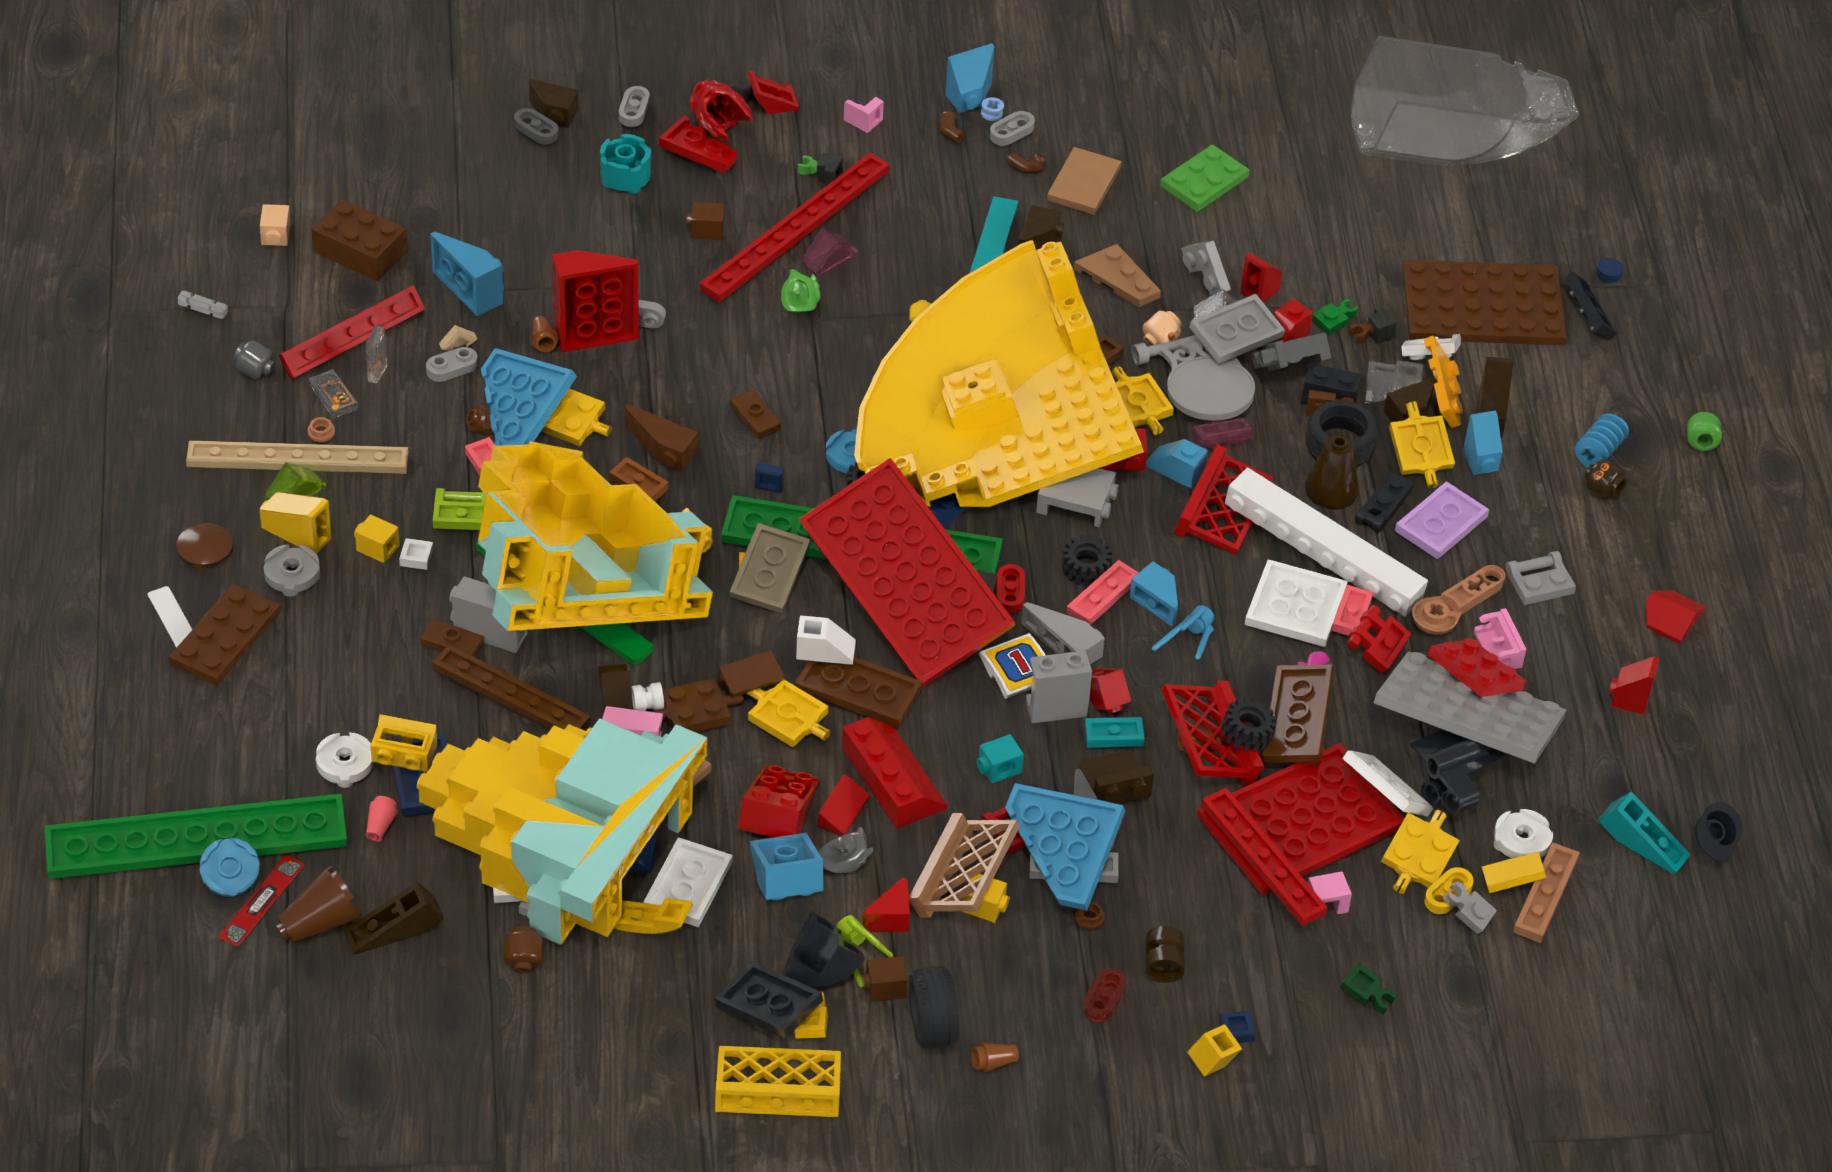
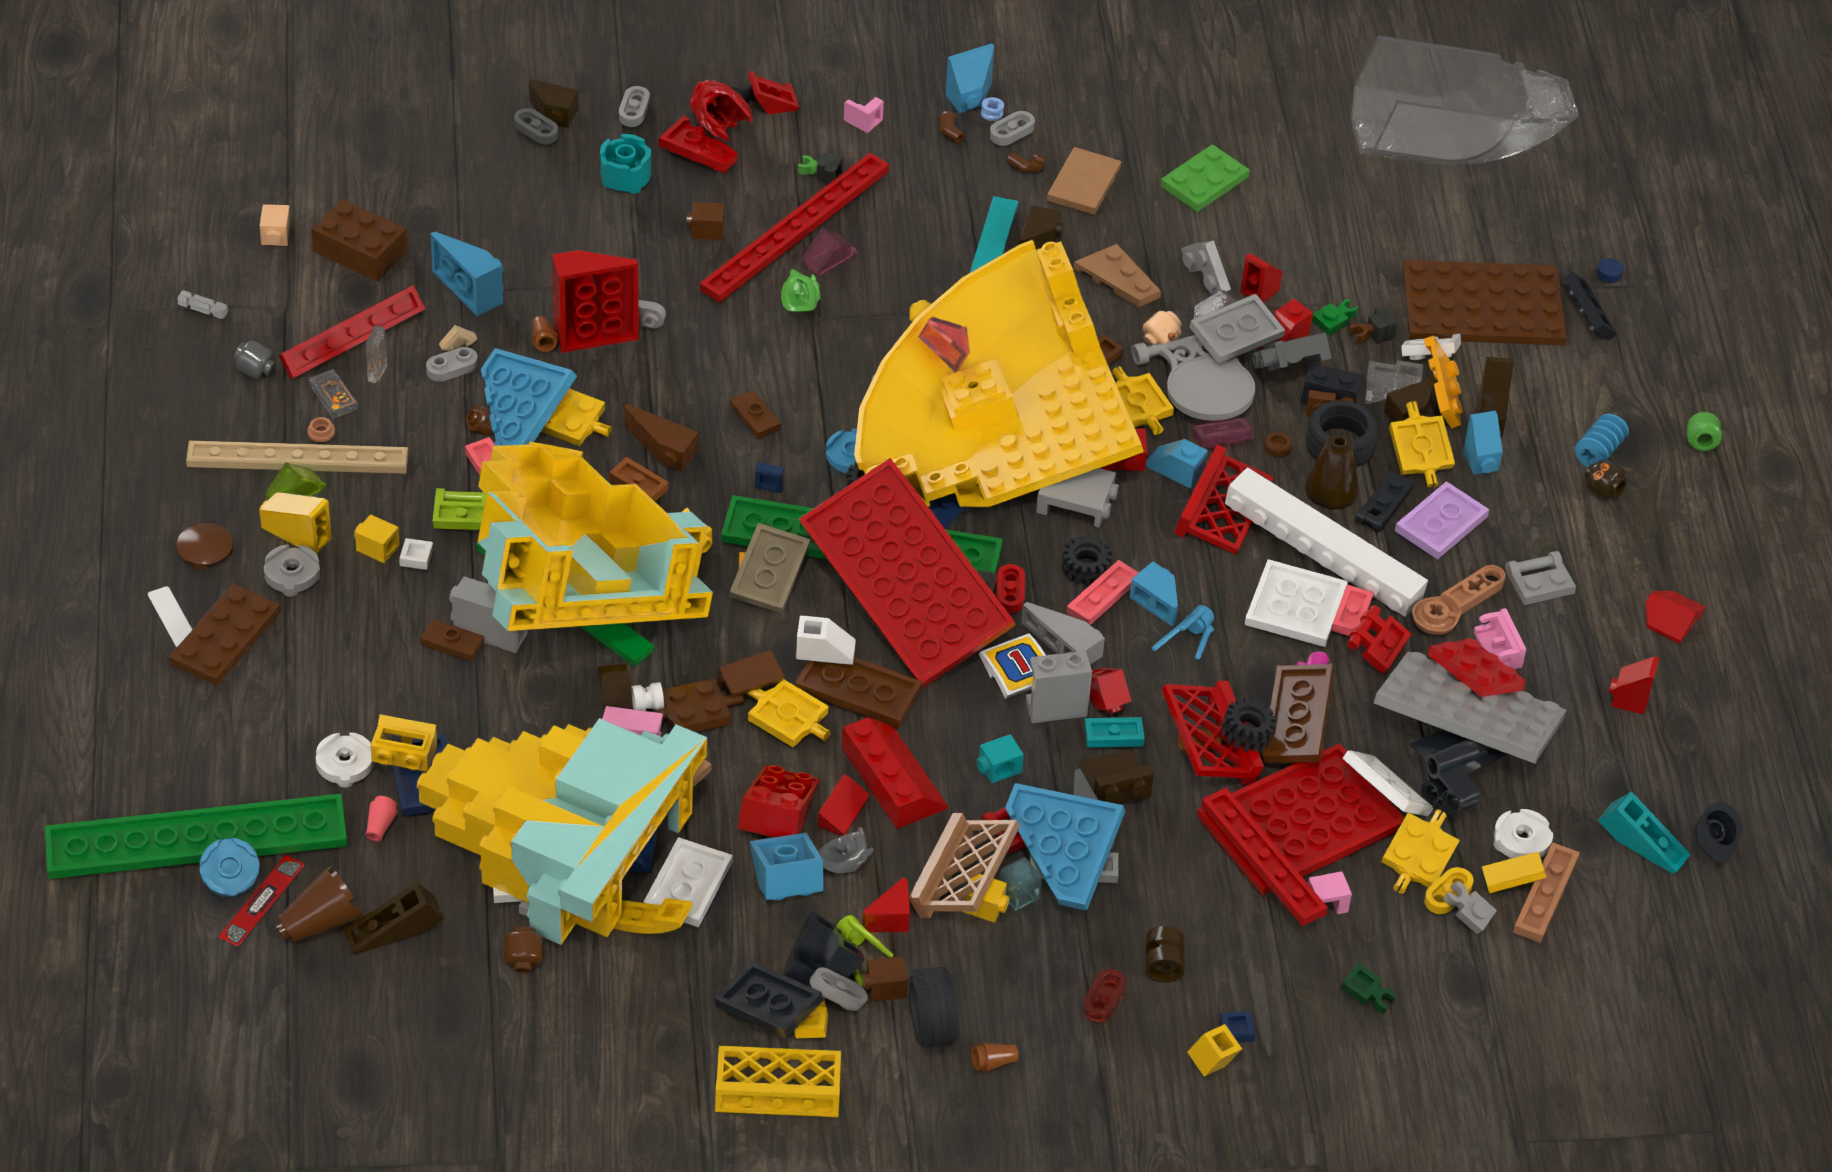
reddish brown plate [432,644,591,730] -> none
reddish brown plate [1075,901,1105,930] -> none
none -> light grey plate [810,967,868,1011]
none -> slope [918,317,970,373]
none -> clear light blue brick [999,857,1042,911]
none -> reddish brown tile [1264,432,1292,458]

